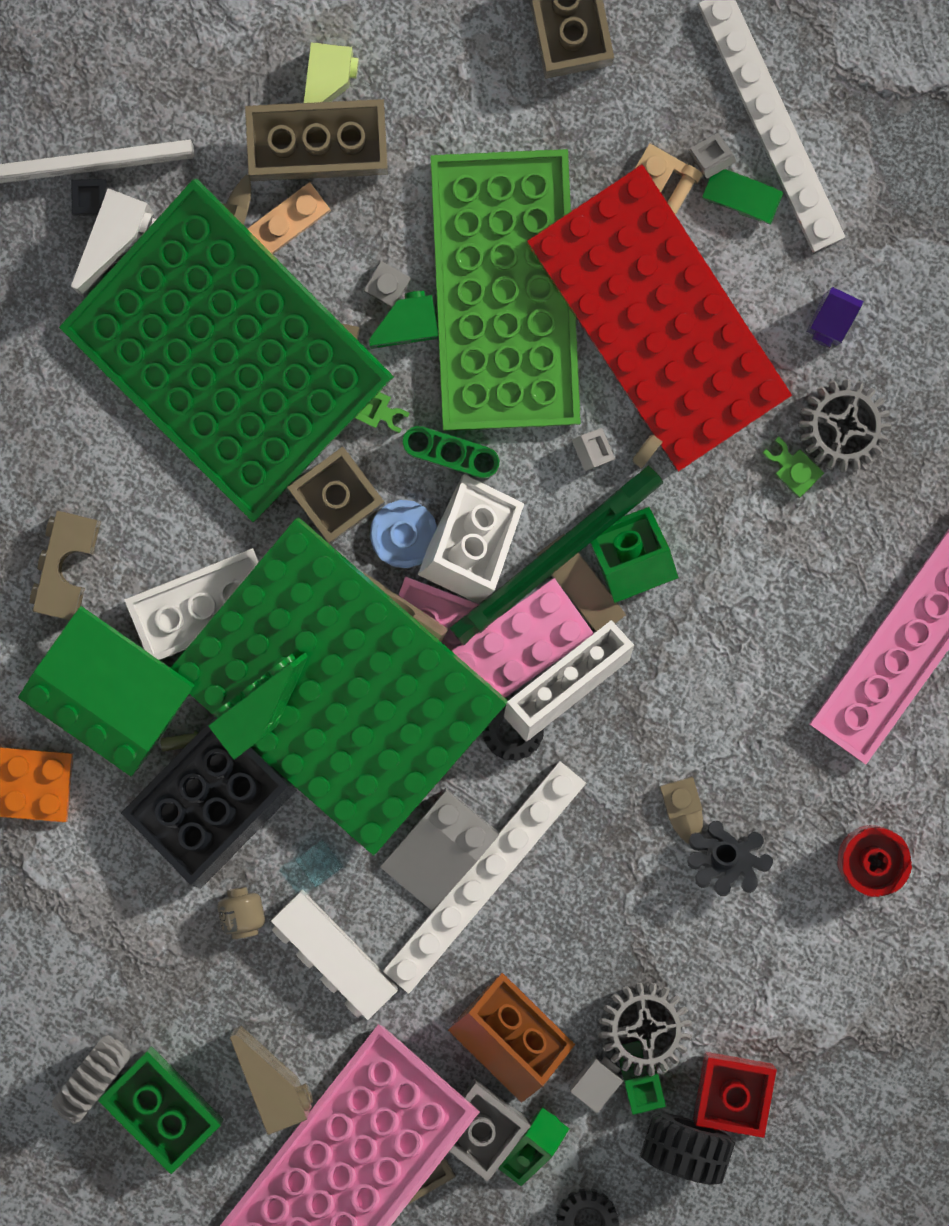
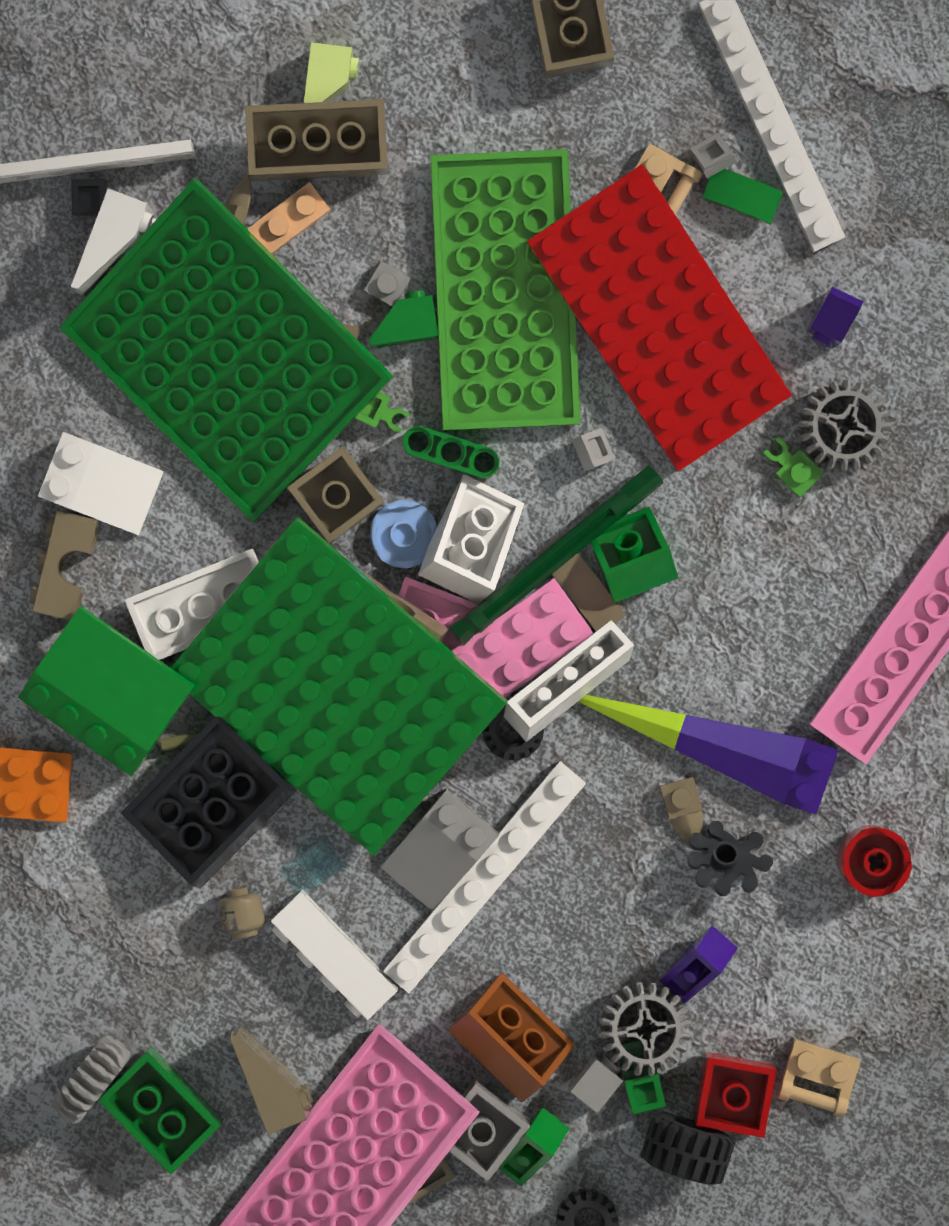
green slope [209,653,309,759] -> none
dark tan tile [632,435,662,469] -> none
none -> white slope [38,432,164,535]
none -> dark purple plate [578,695,838,815]
none -> dark purple slope [659,925,738,1004]
none -> tan plate [777,1038,861,1118]

